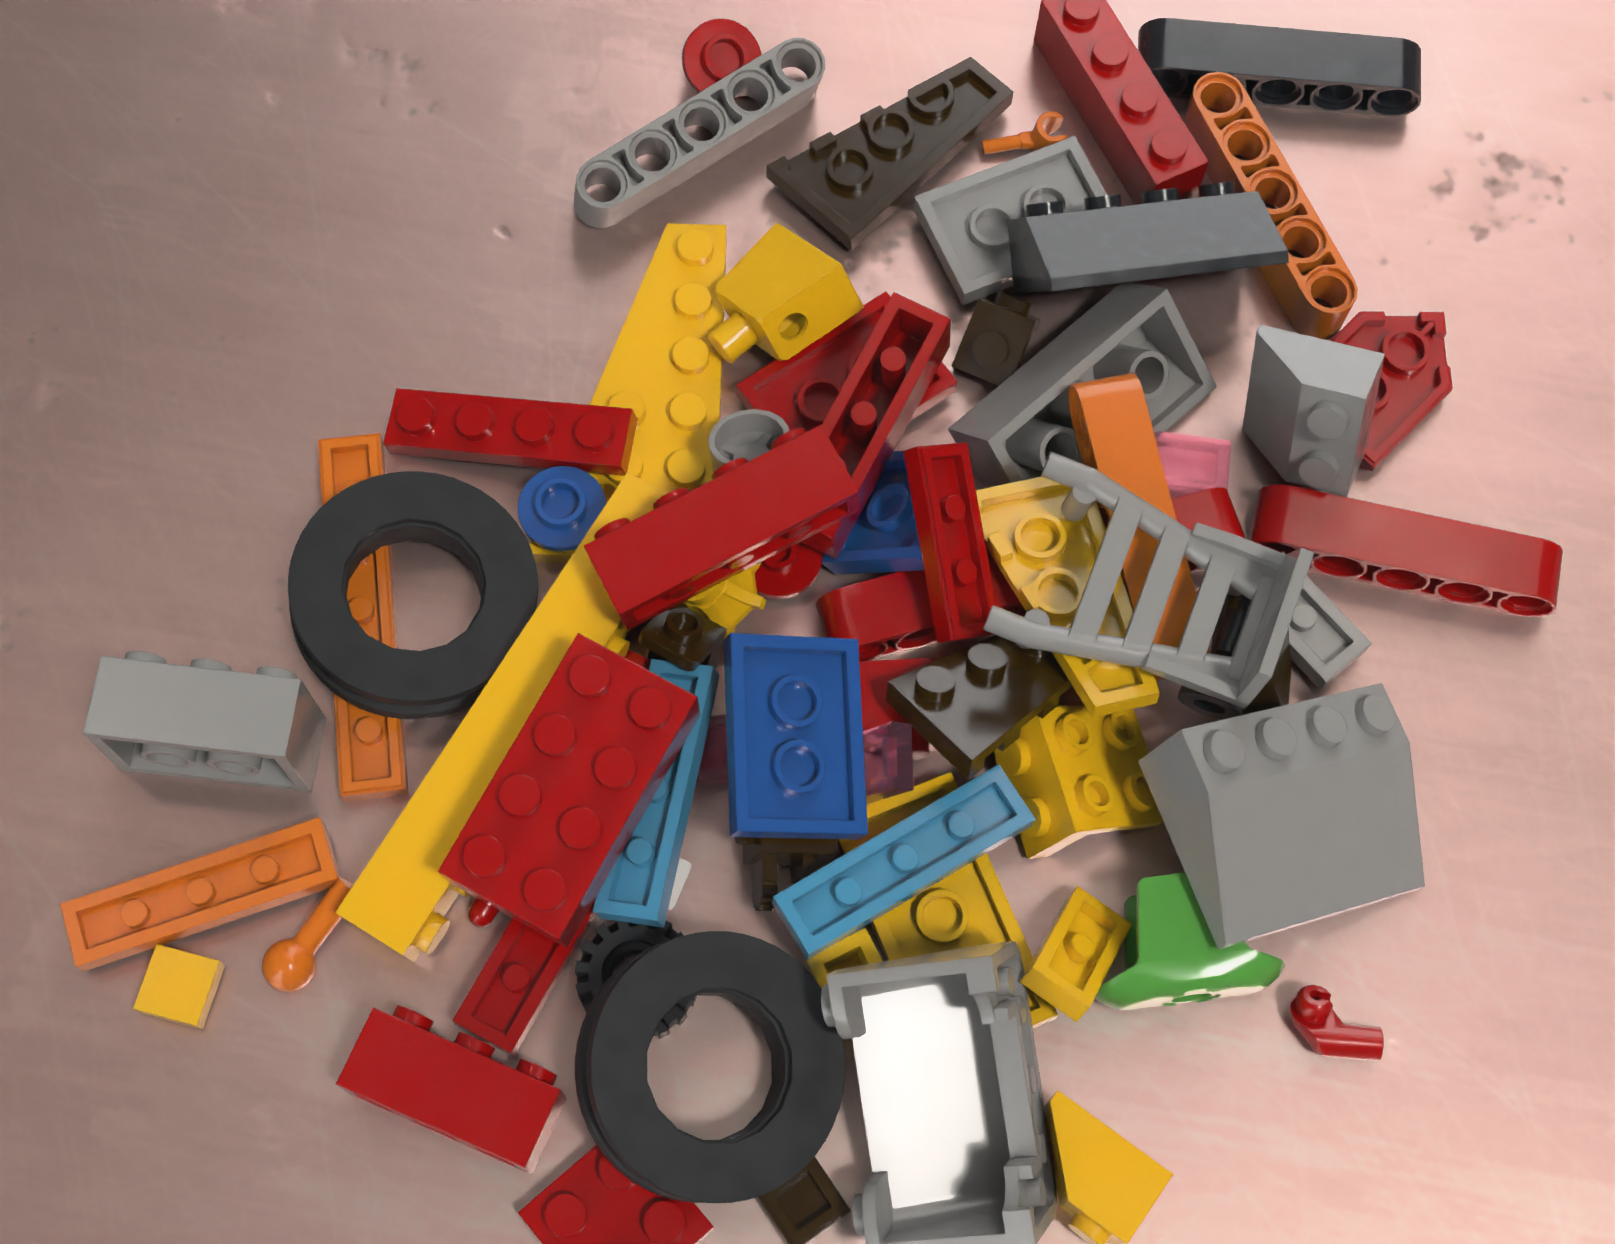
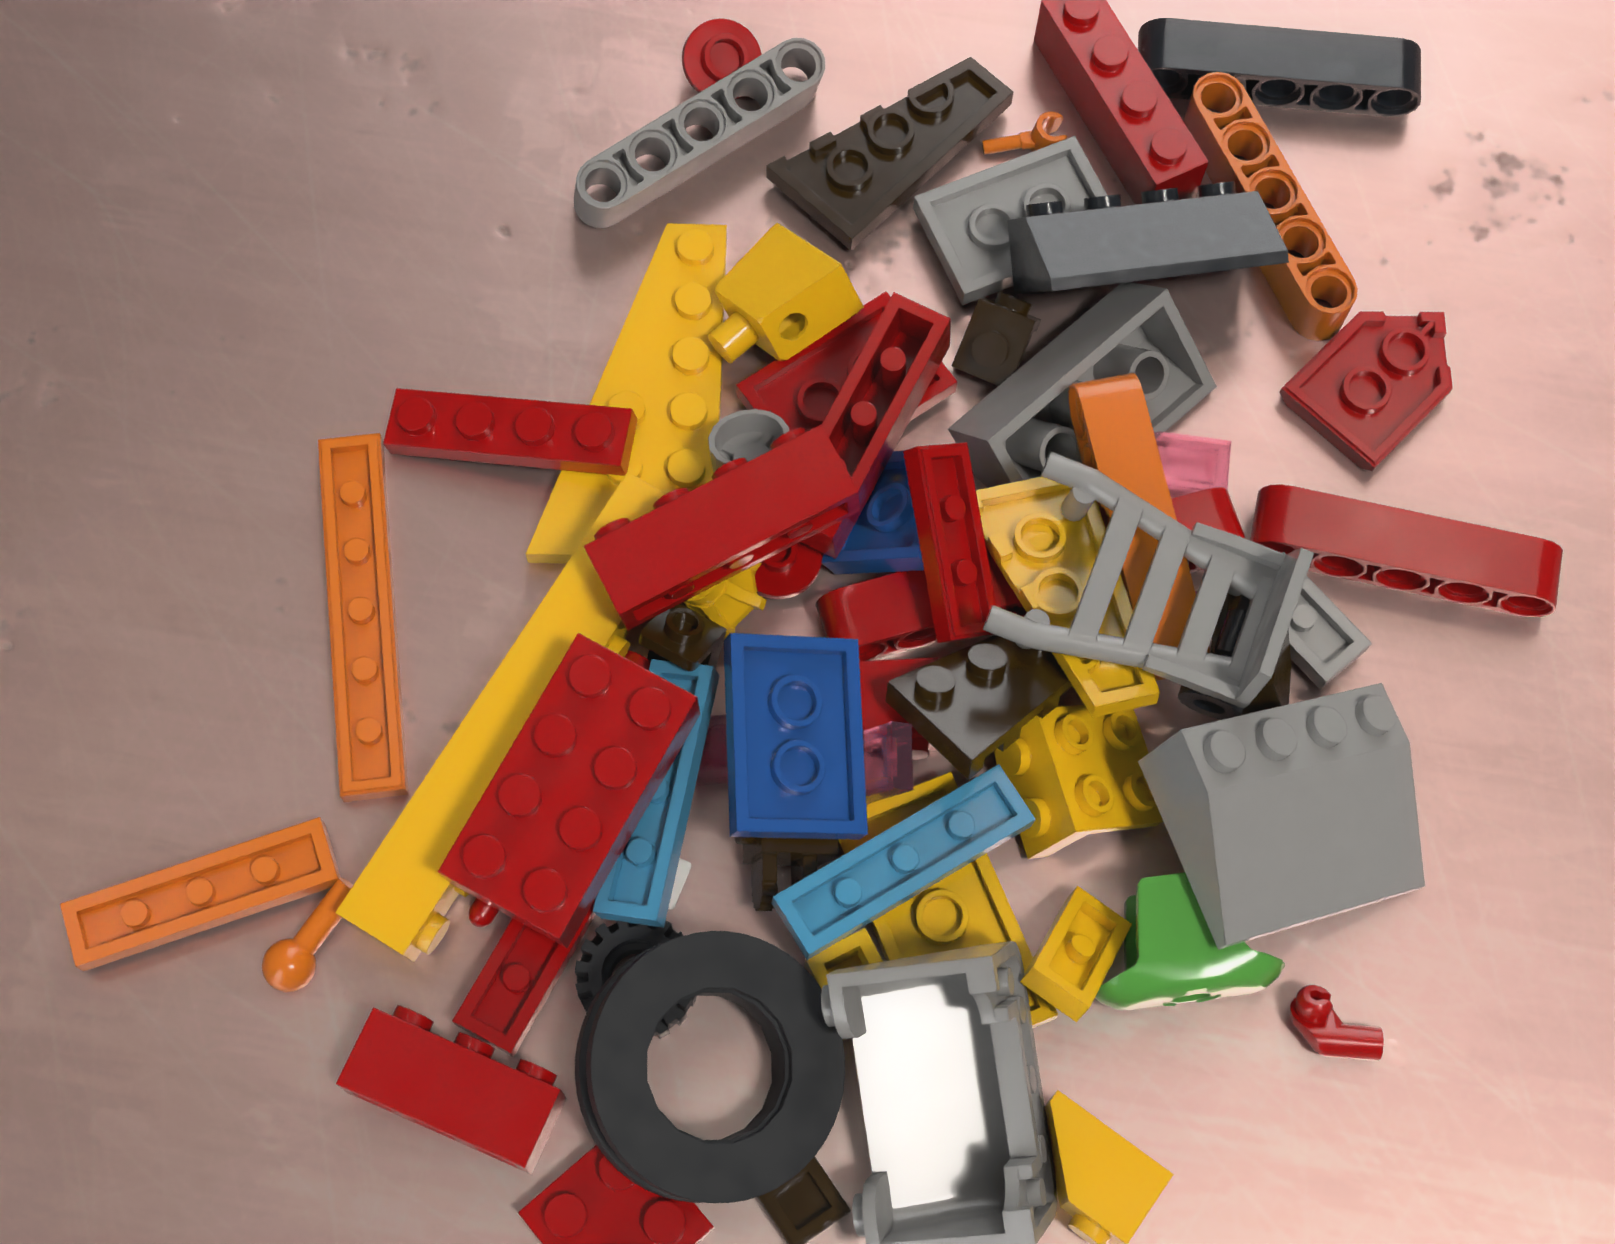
light grey brick [83,651,326,793] -> none
yellow tile [133,944,225,1030] -> none
black tyre [288,471,538,719] -> none
blue piece [518,466,606,551] -> none
light grey slope [1242,324,1385,497] -> none

